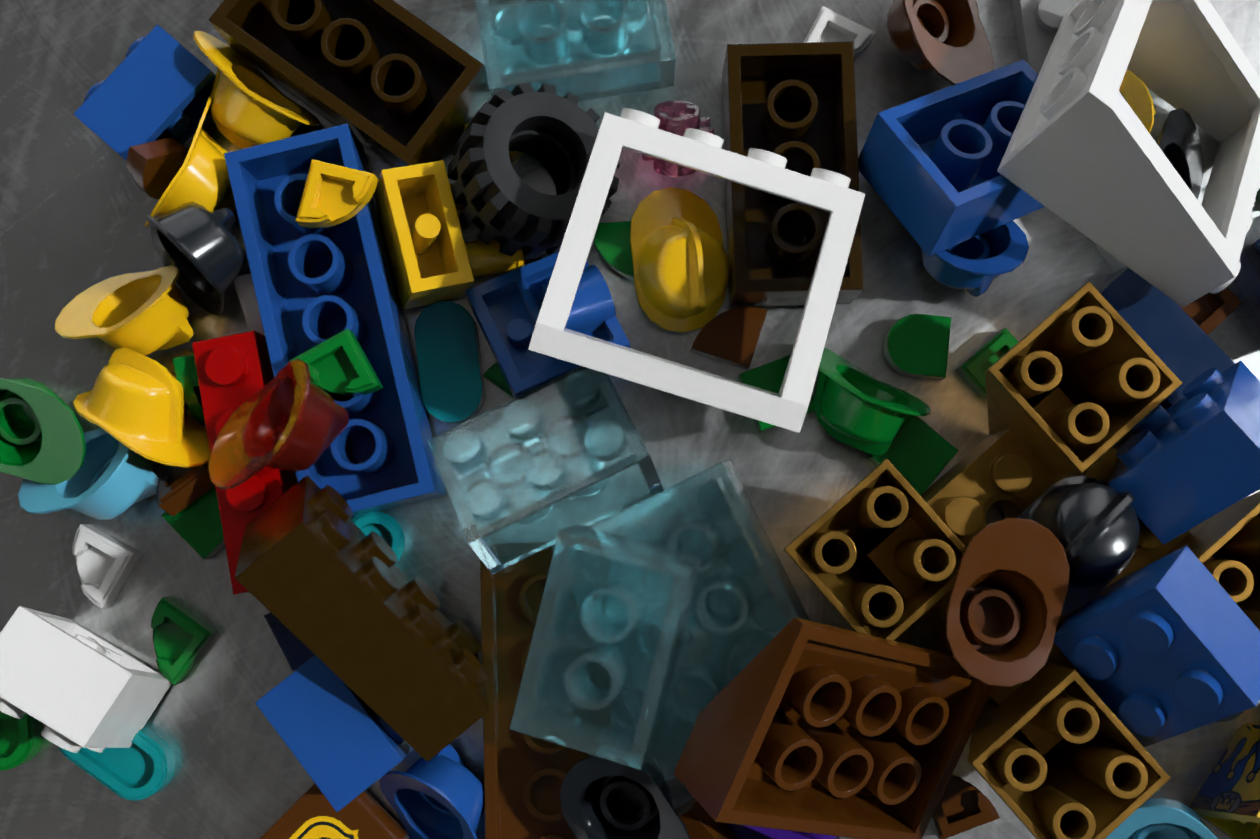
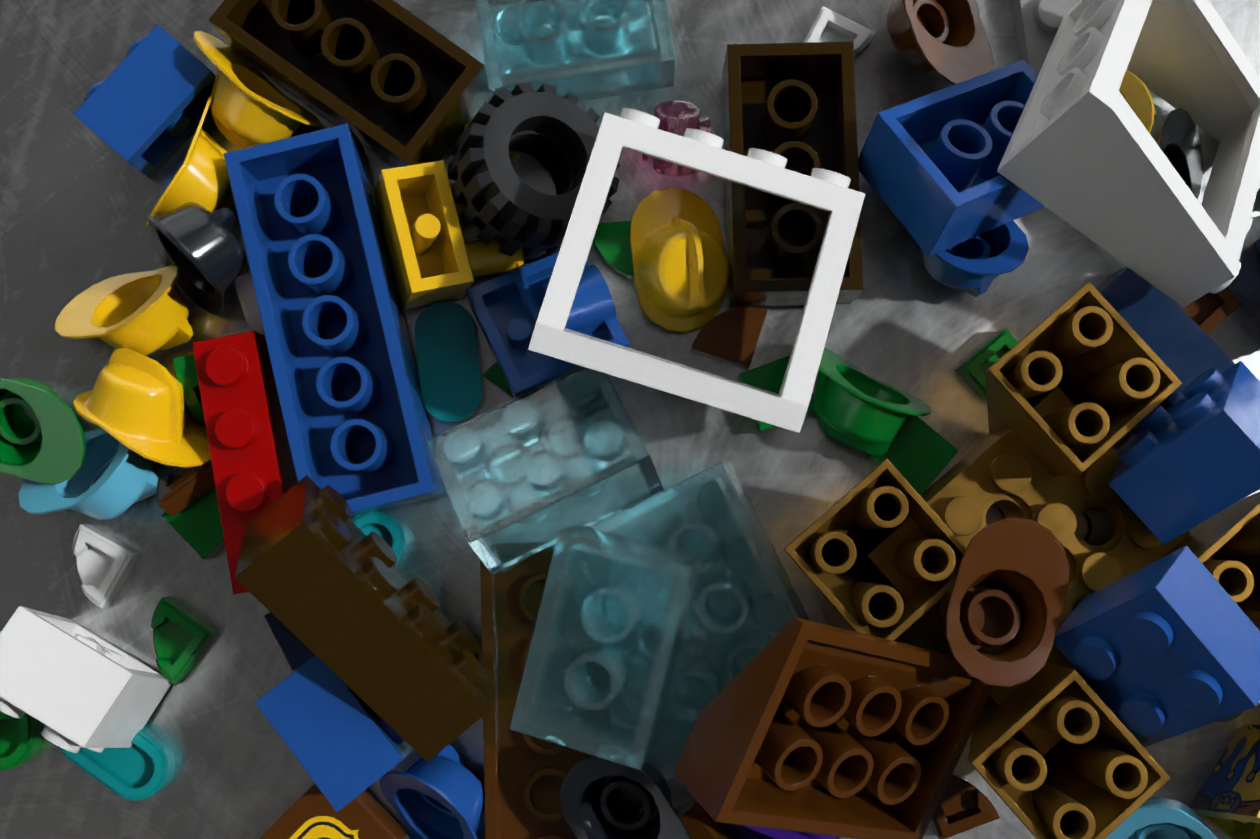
reddish brown tile [126,137,188,199] -> none
clear red piece [208,358,349,489] -> none
green tile [290,329,383,396] -> none
yellow tile [295,159,379,228] -> none
green tile [883,314,951,380] -> none
black piece [1017,475,1140,615] -> none

